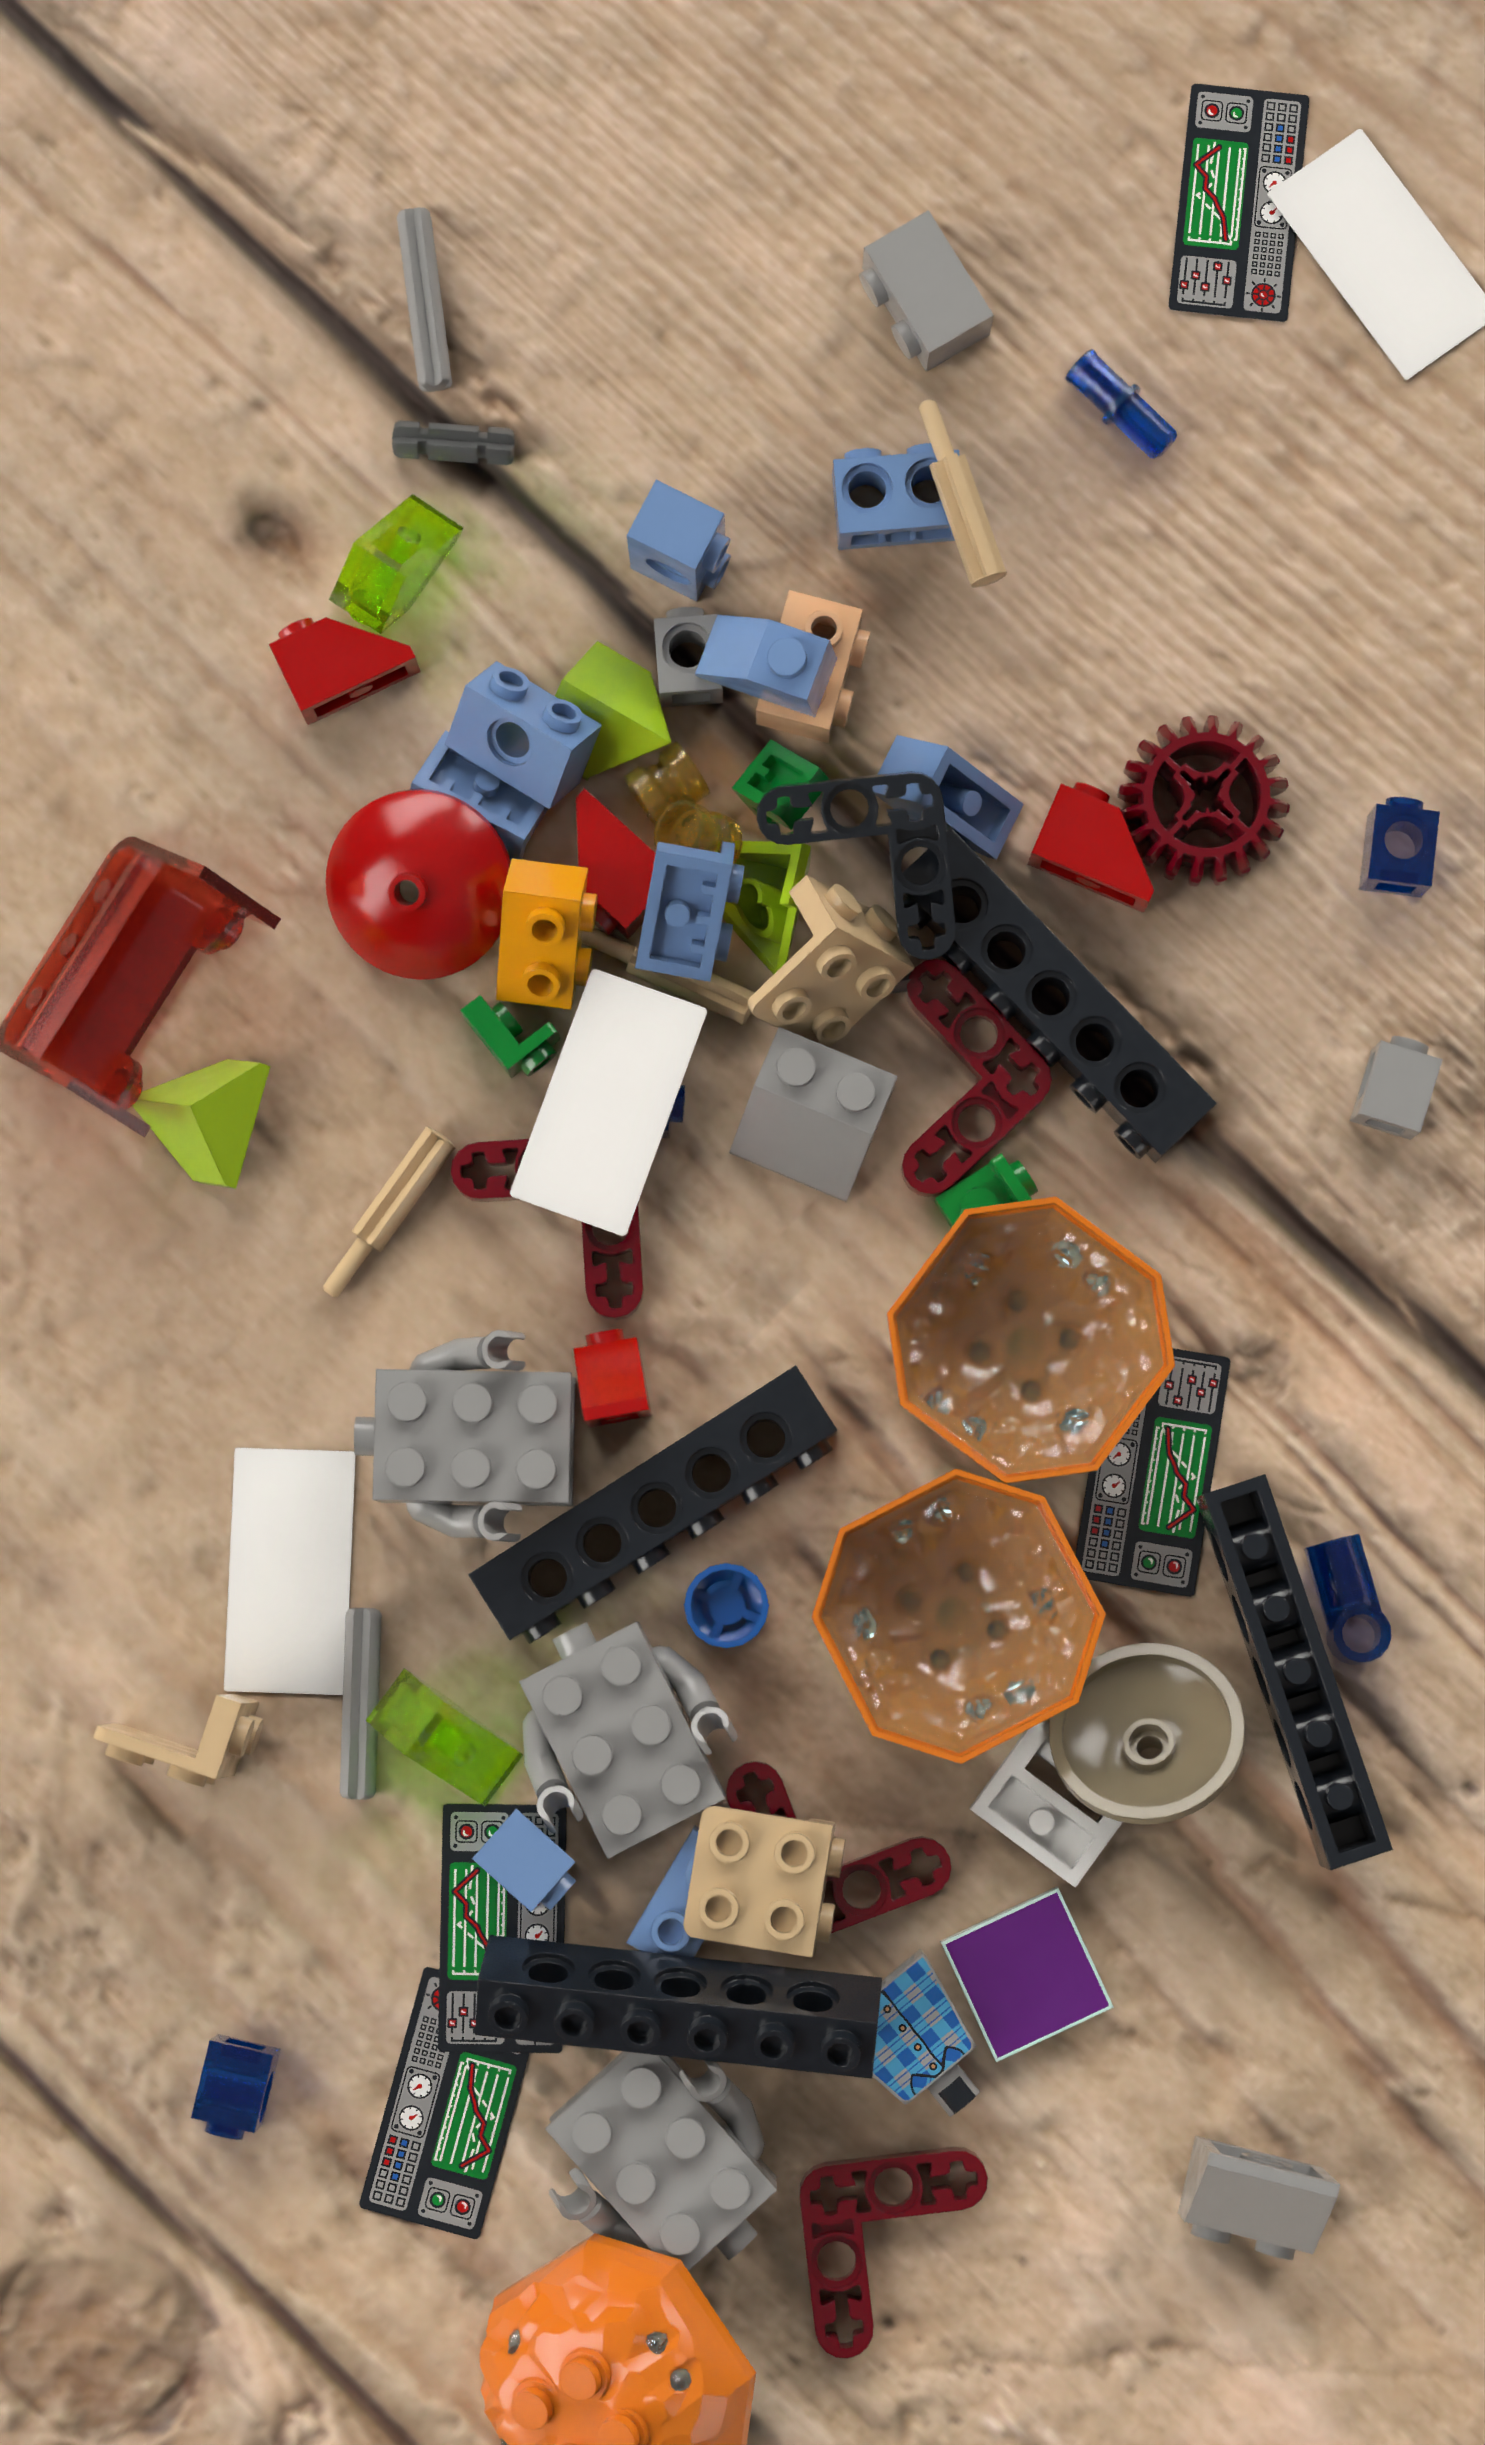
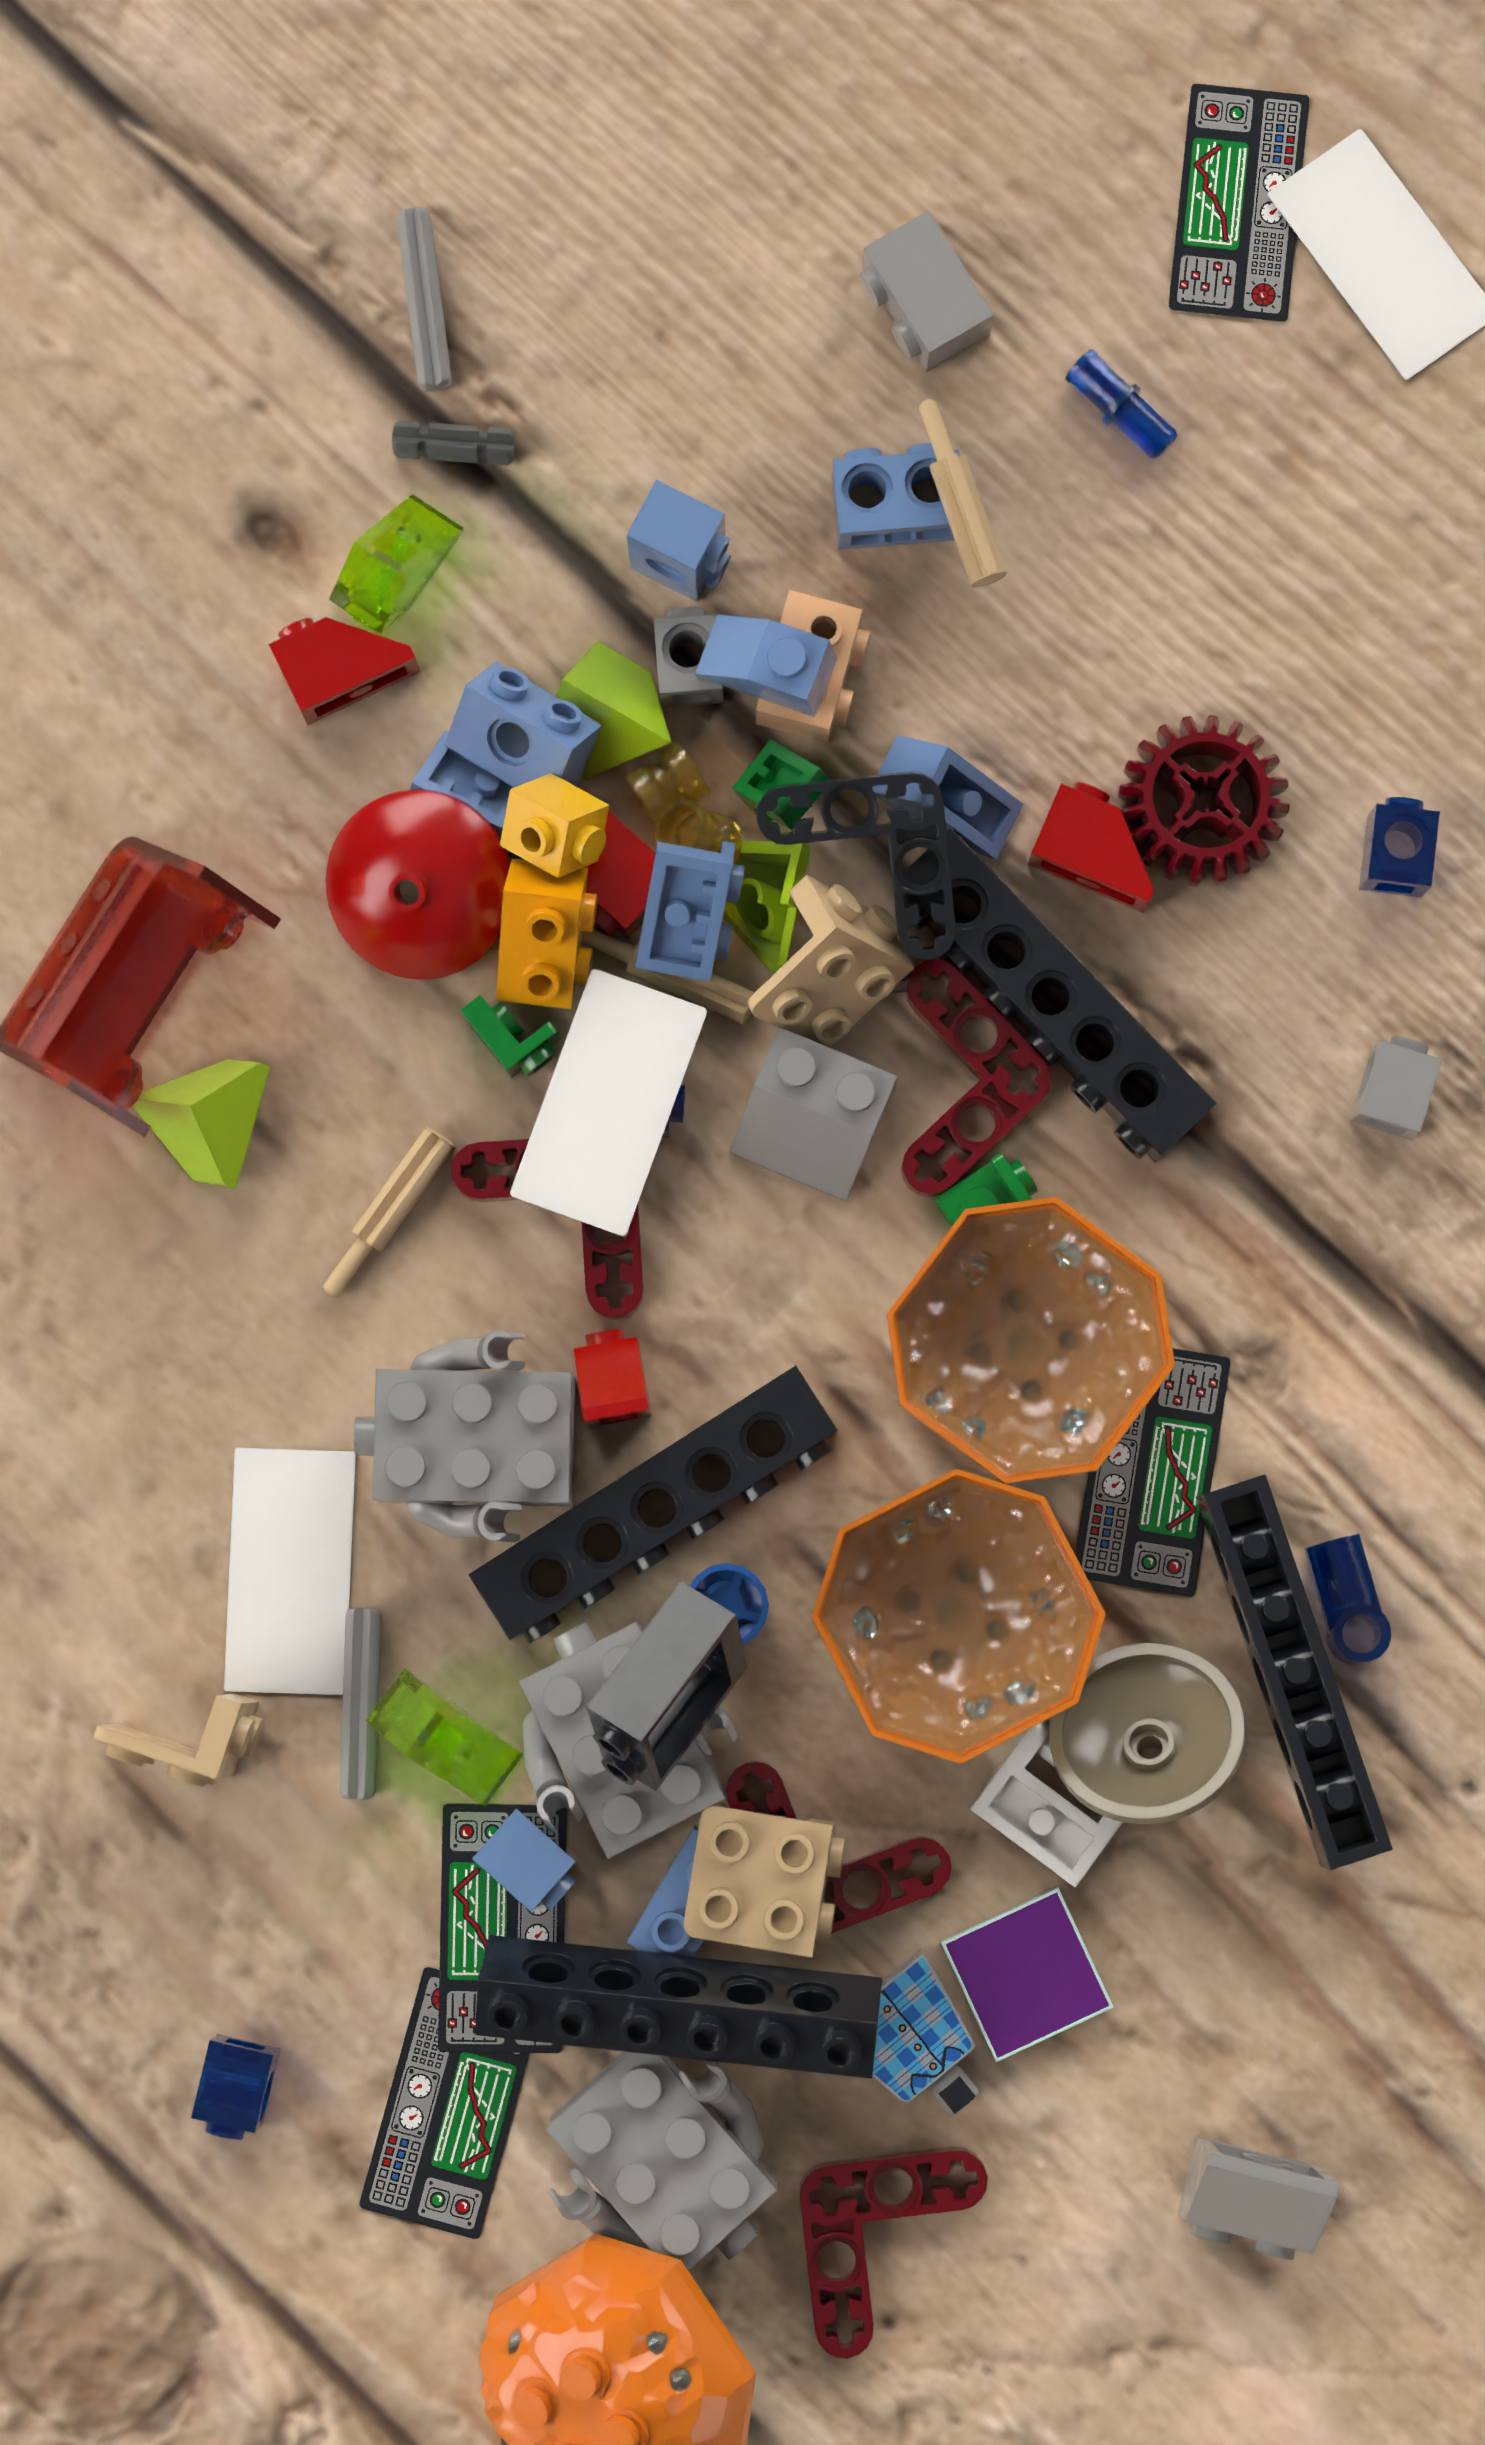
none -> yellow brick [500,773,610,878]
none -> window [586,1581,748,1791]

